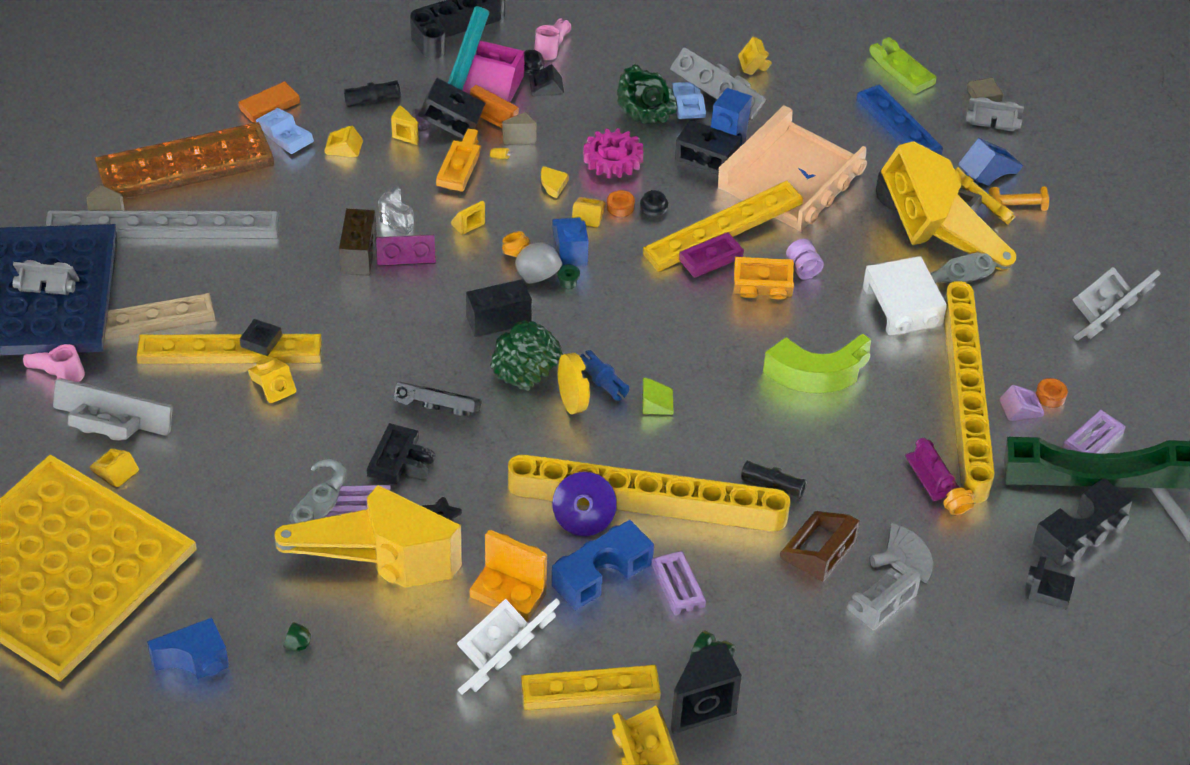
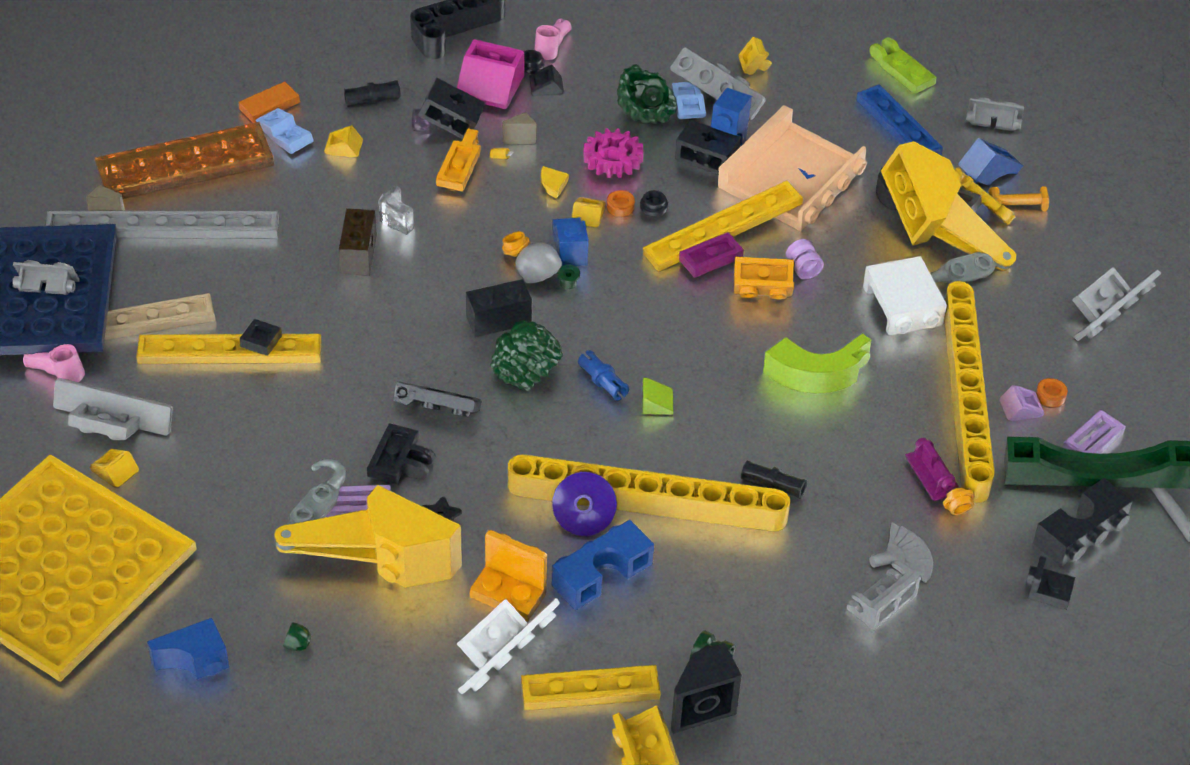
yellow bracket [248,357,296,403] -> none
magenta hinge [376,235,436,265] -> none
yellow slope [391,106,419,145] -> none
teal axle [448,6,489,90] -> none
yellow slope [451,200,485,235] -> none
orange tile [470,85,519,129] -> none
yellow tile [558,352,590,415] -> none
lavender tile [651,551,706,615] -> none
reddish brown tile [780,511,860,582] -> none
dark tan tile [967,77,1003,102] -> none

